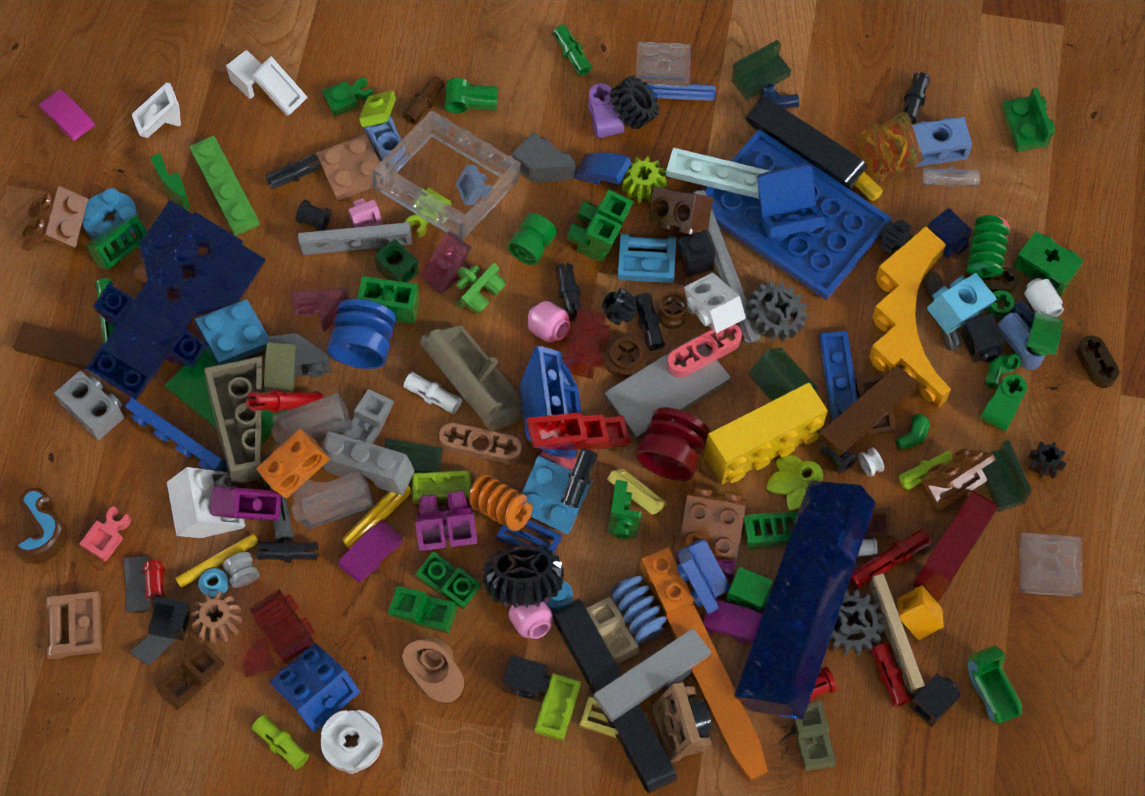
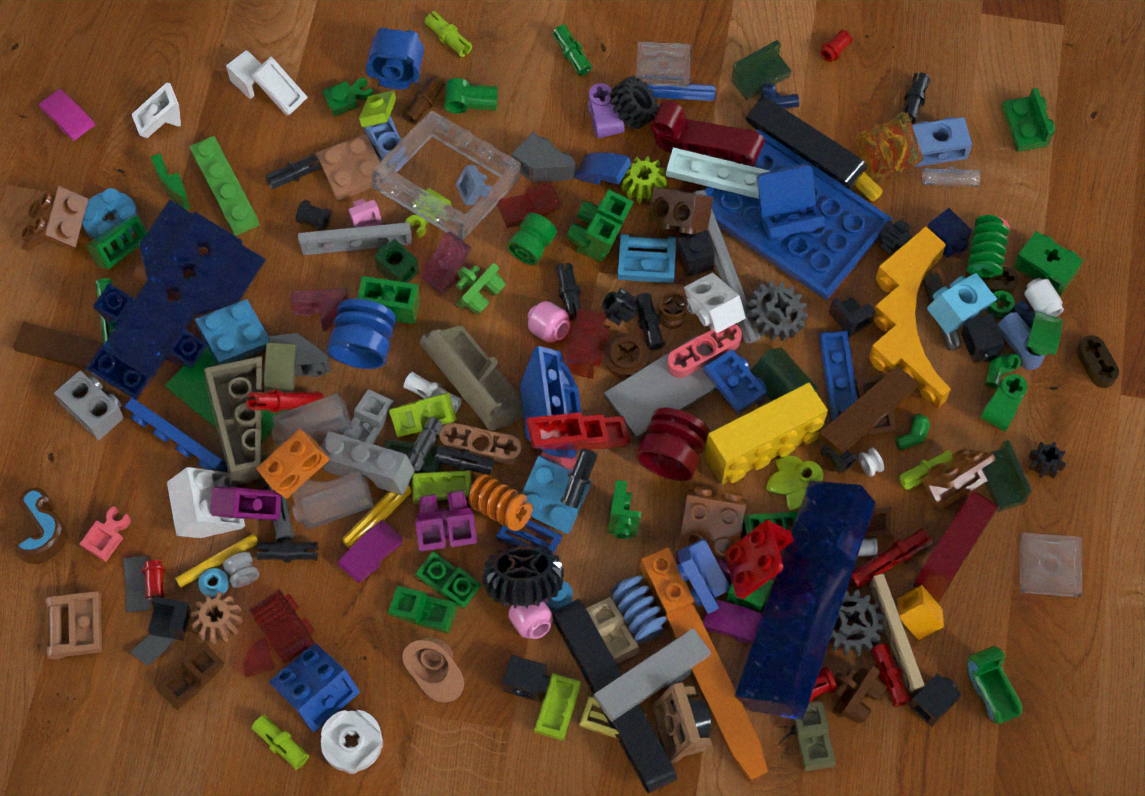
light yellow tile [607,469,667,515] -> none
none -> blue brick [366,28,424,90]
none -> lime slope [389,392,457,437]
none -> dark grey axle [408,417,443,471]
none -> lime pin [424,11,472,57]
none -> black pin [433,444,494,476]
none -> clear red slope [497,183,561,228]
none -> dark red beam [651,100,765,167]
none -> blue bracket [704,349,767,415]
none -> red bracket [724,520,794,599]
none -> red pin [820,29,853,62]
none -> black panel [829,297,875,338]
none -> reddish brown hips [832,666,887,723]

